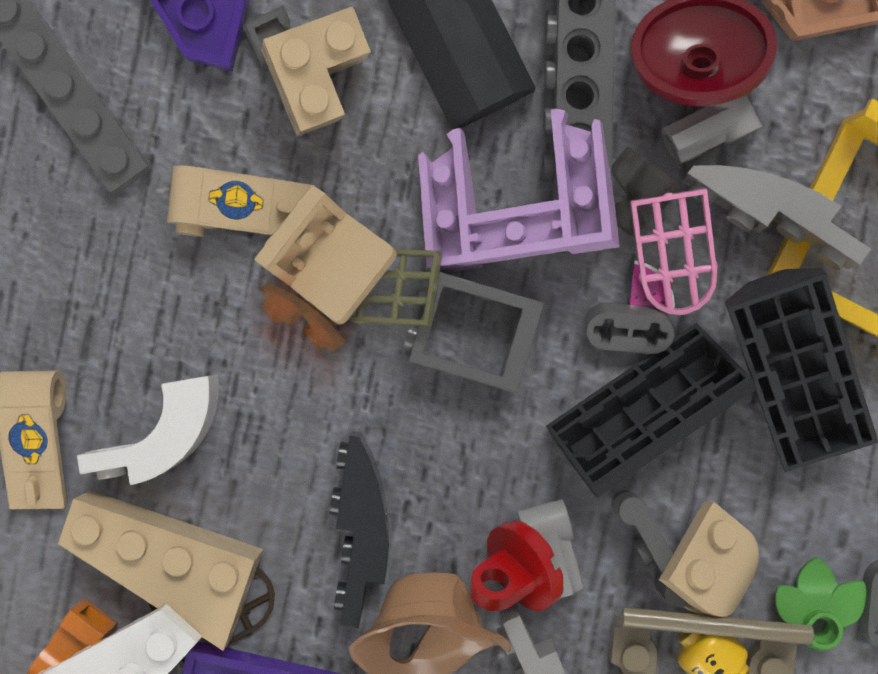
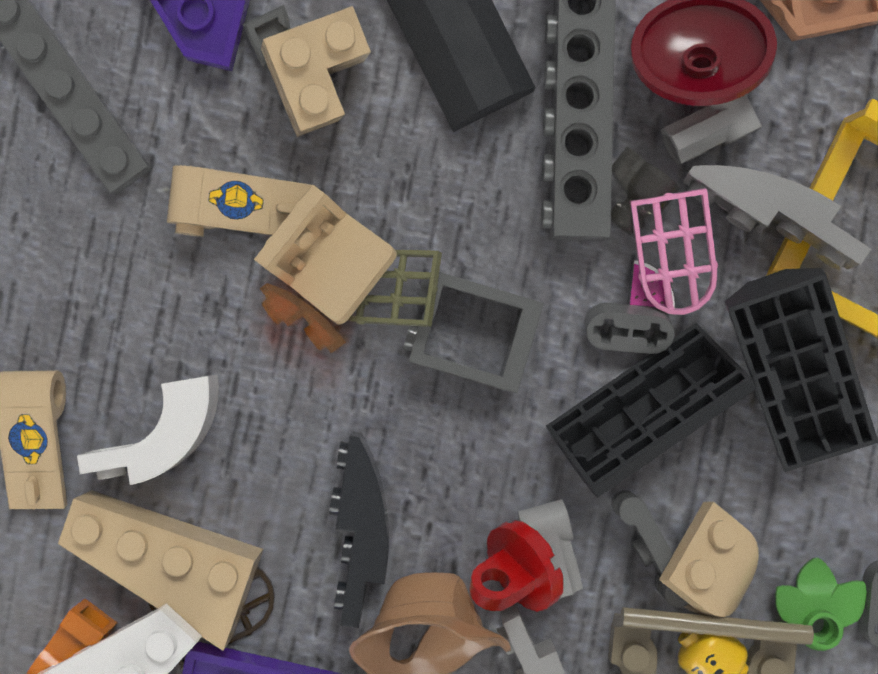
lavender wedge [418,109,620,273] -> none

